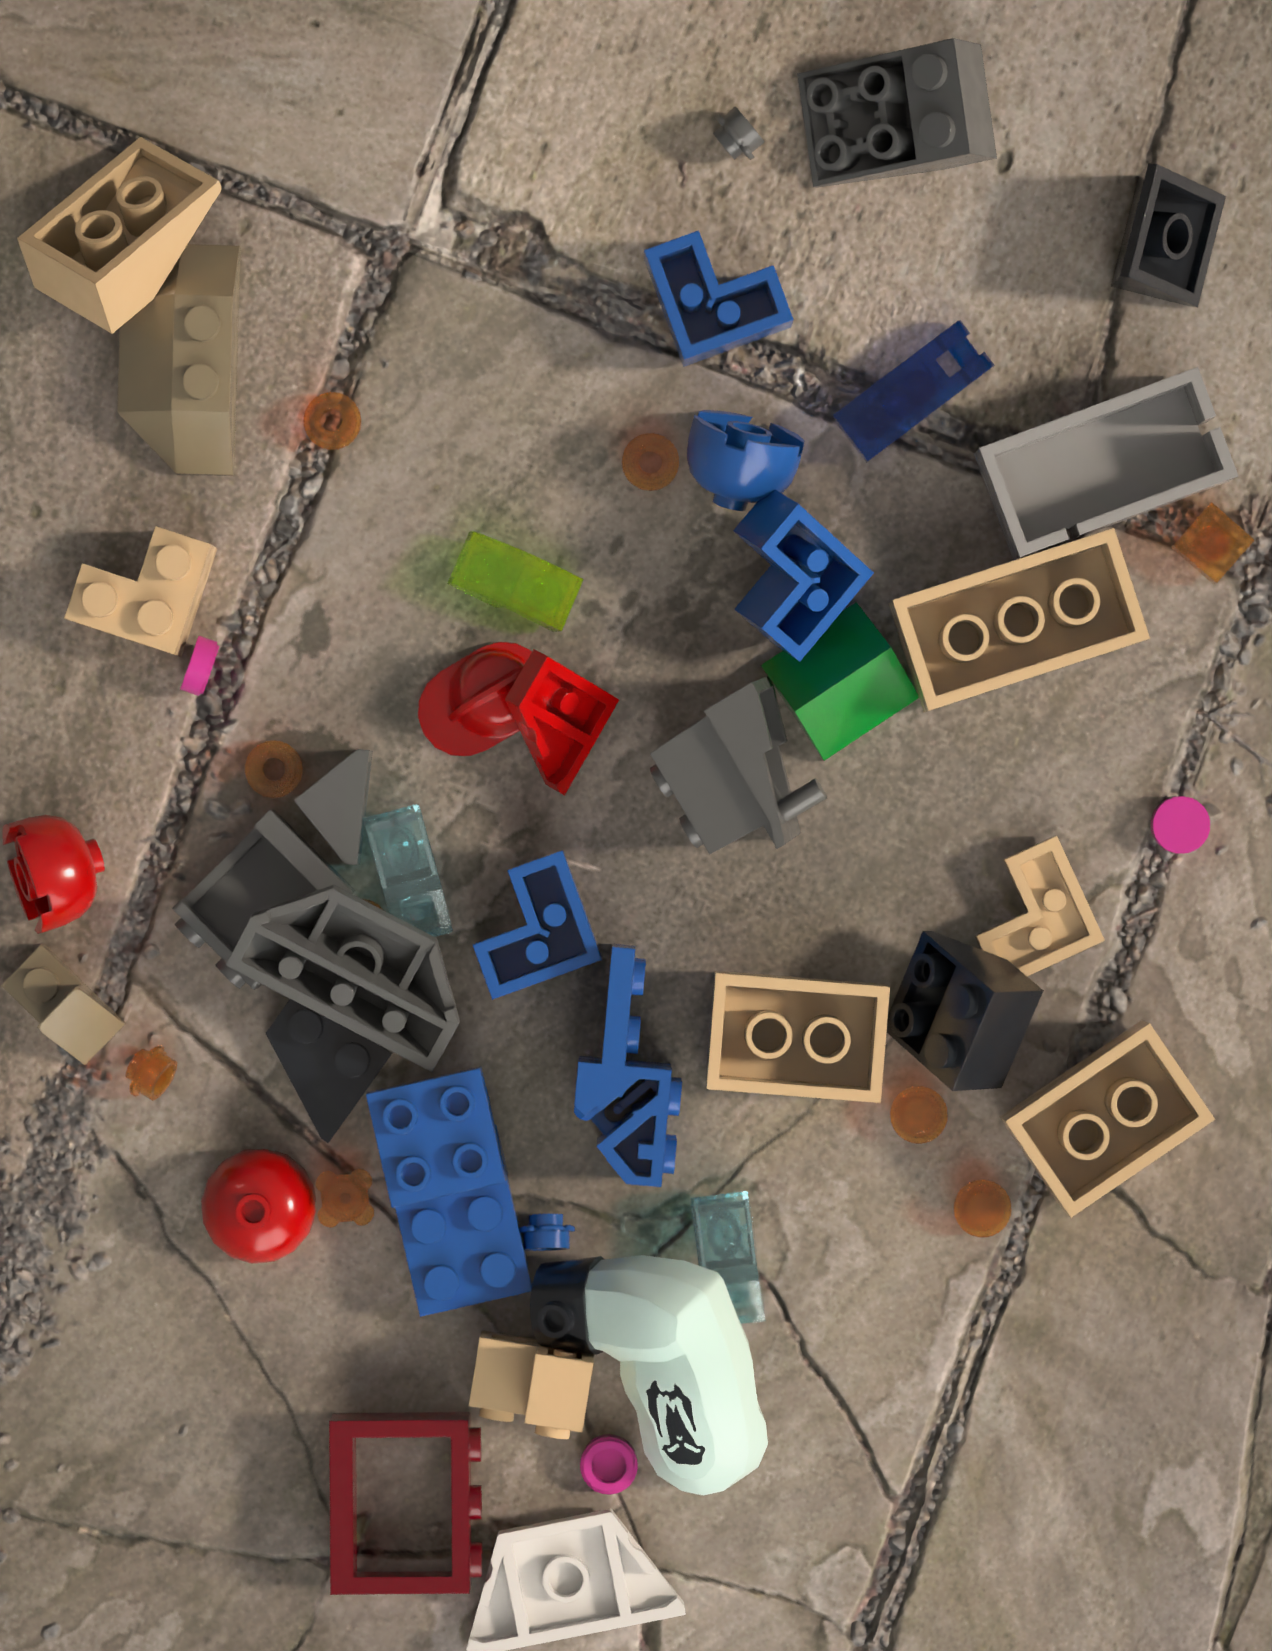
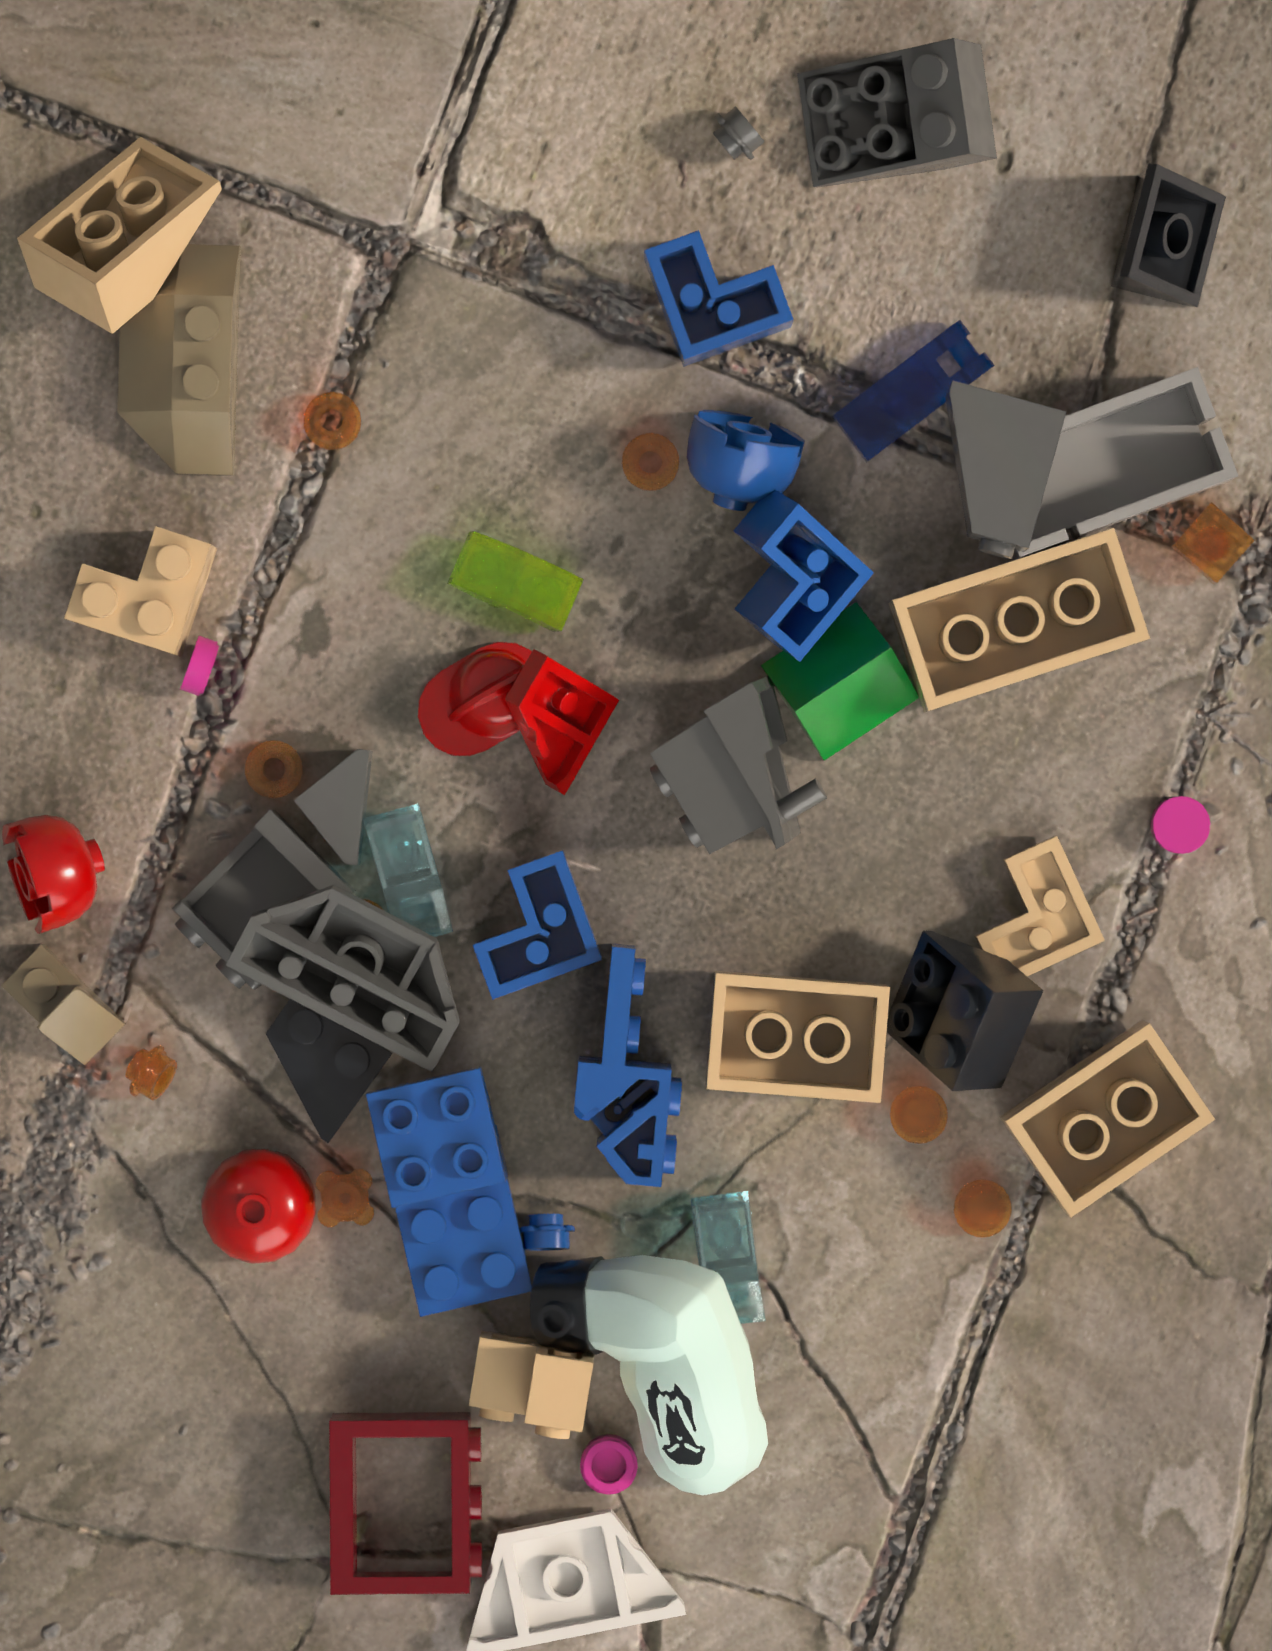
none -> dark grey slope [945,380,1066,559]

